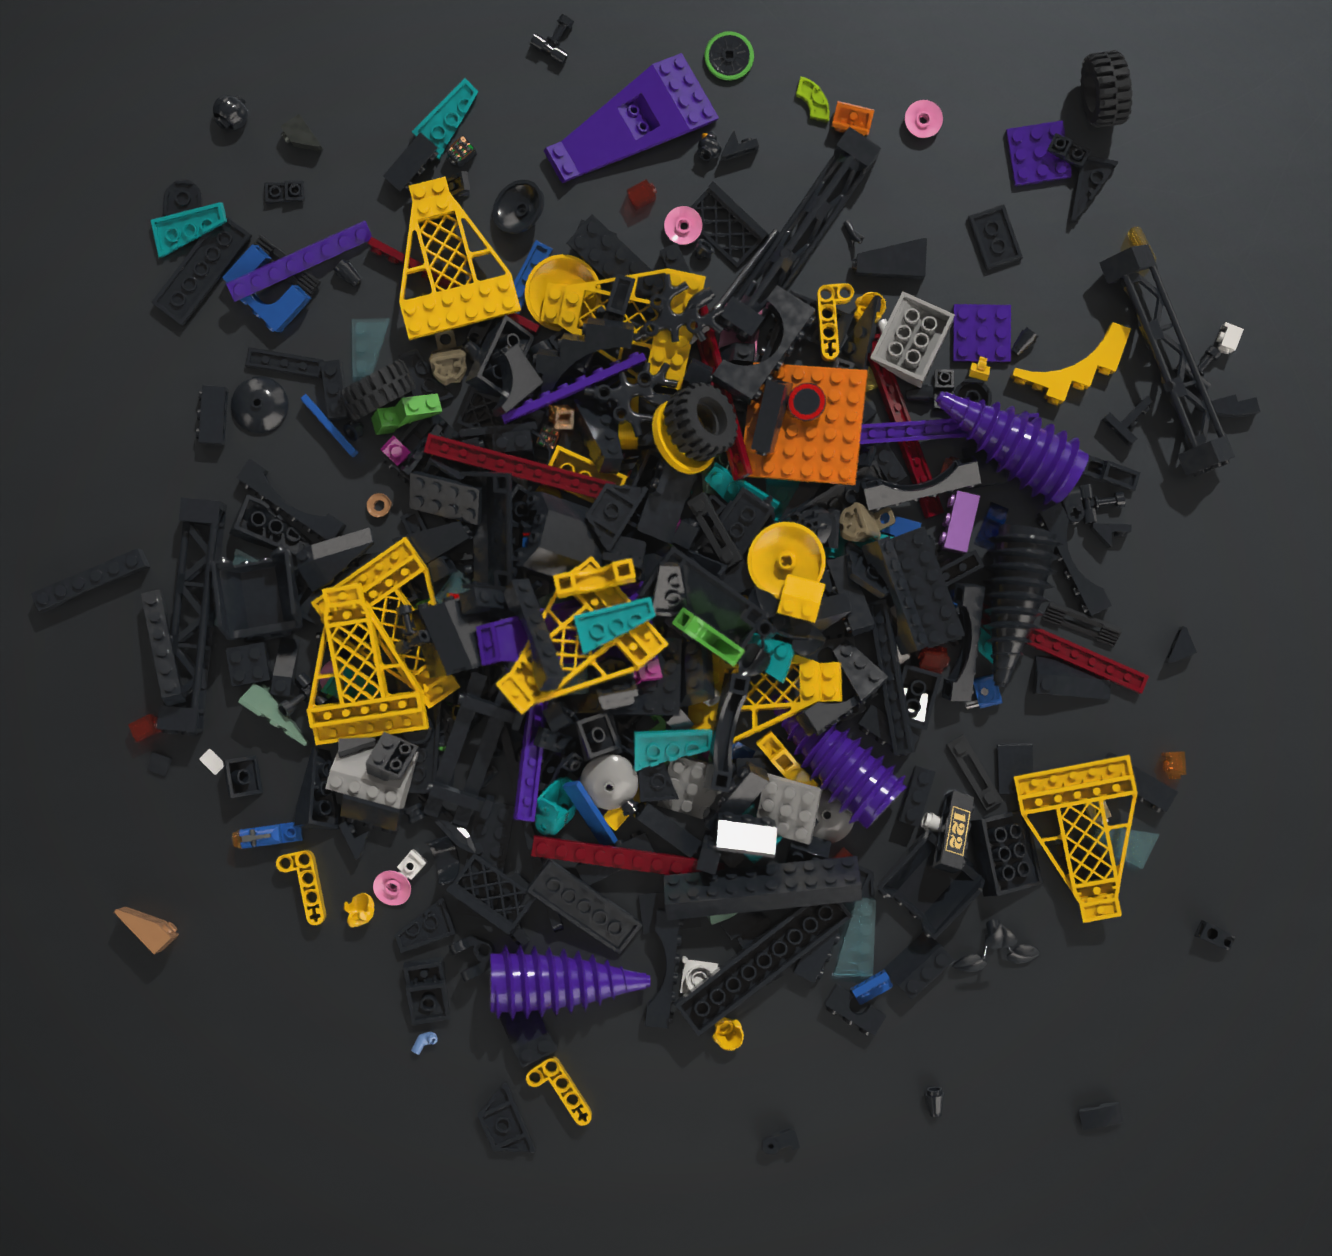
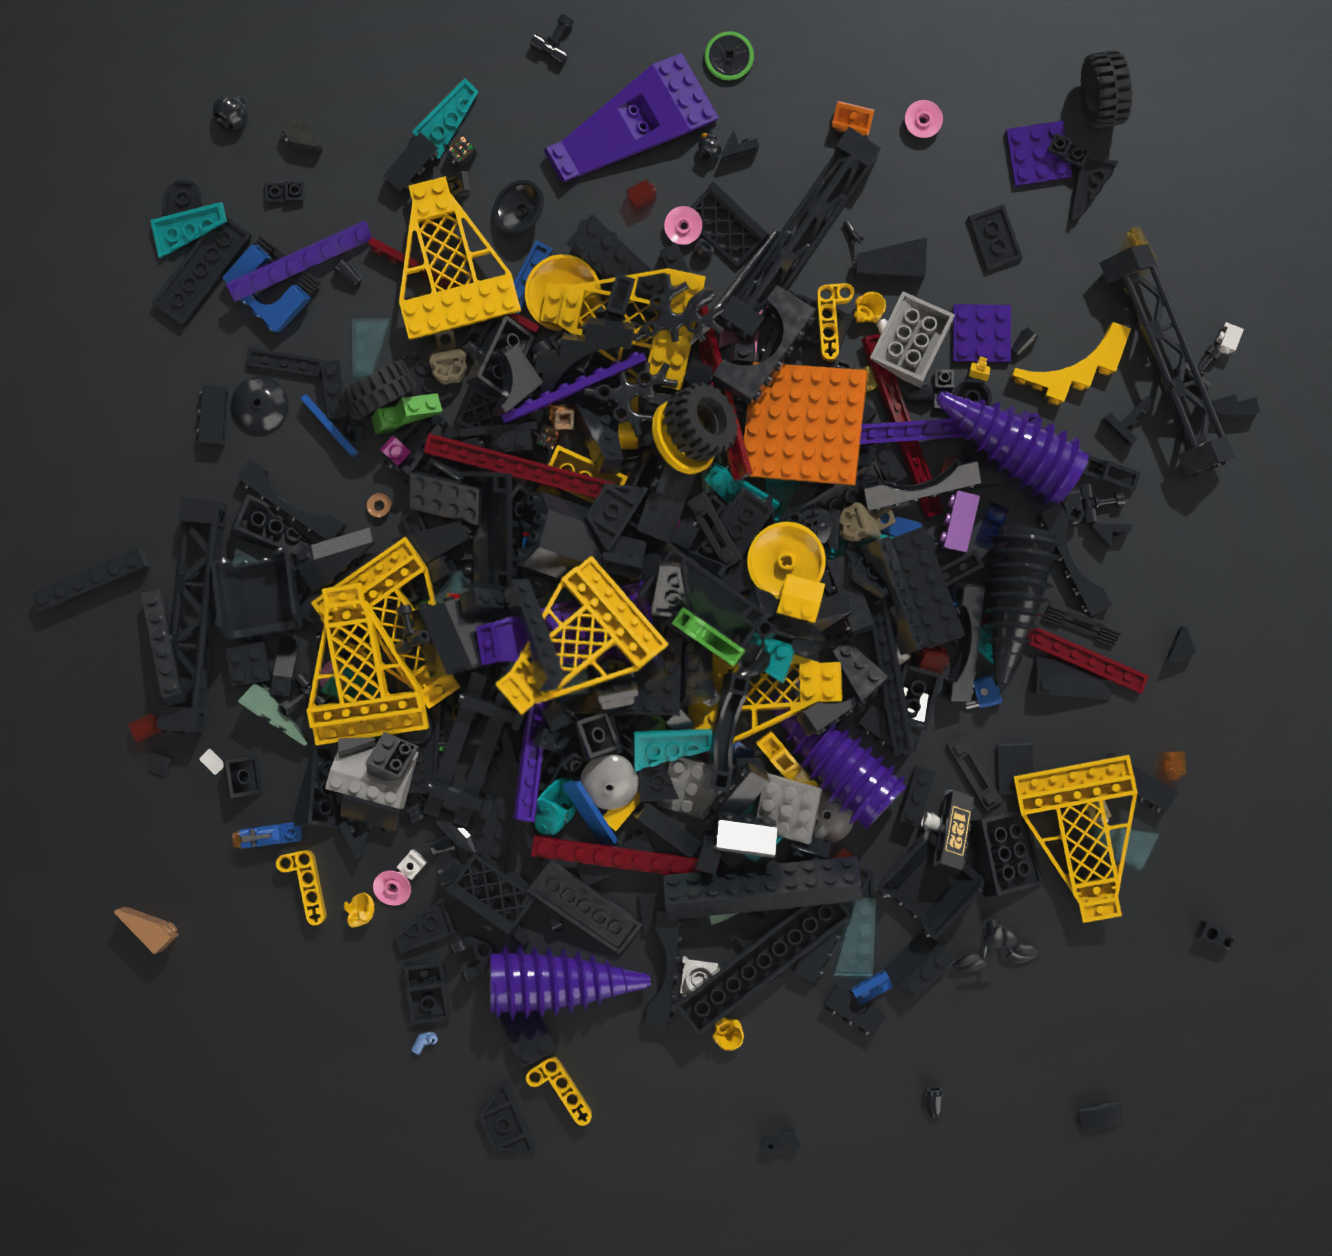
yellow arch [553,558,636,599] -> none
teal wing [574,597,656,655] -> none
black plate [621,799,639,817] -> none
magenta bracket [631,659,662,684] -> none
black slope [751,379,793,456] -> none
piece [788,383,826,421] -> none
lime tile [796,76,830,123] -> none
black wing [840,295,882,371] -> none

